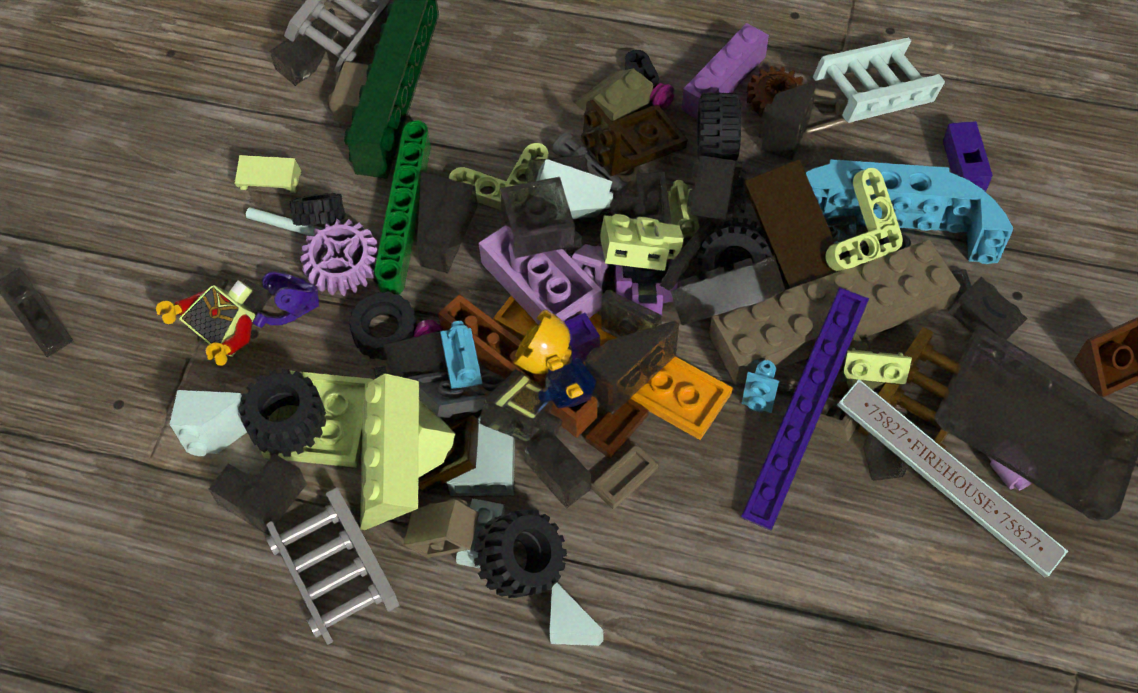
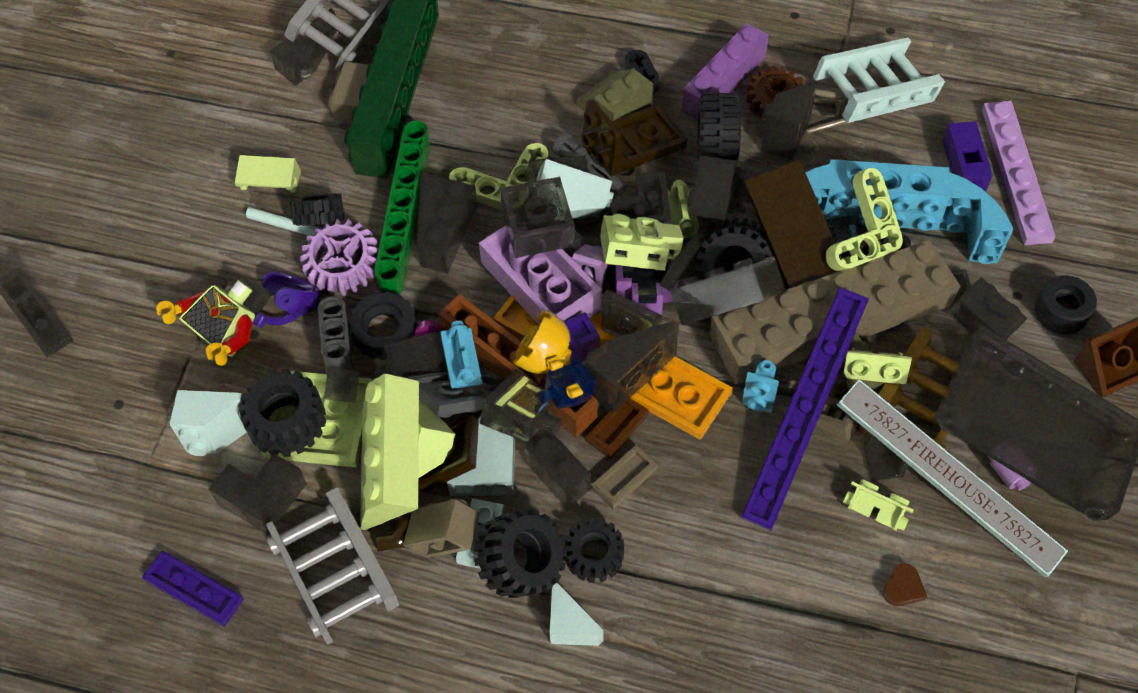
magenta plate [650,83,674,109] -> none
none -> dark purple tile [142,550,244,627]
none -> dark grey beam [318,297,353,380]
none -> clear smoke plate [324,368,360,403]
none -> dark brown arm [376,513,411,552]
none -> black tyre [564,517,624,583]
none -> yellowish green hinge [843,479,913,531]
none -> reddish brown tile [883,563,927,606]
none -> lavender plate [982,101,1056,245]
none -> black tyre [1035,275,1097,335]

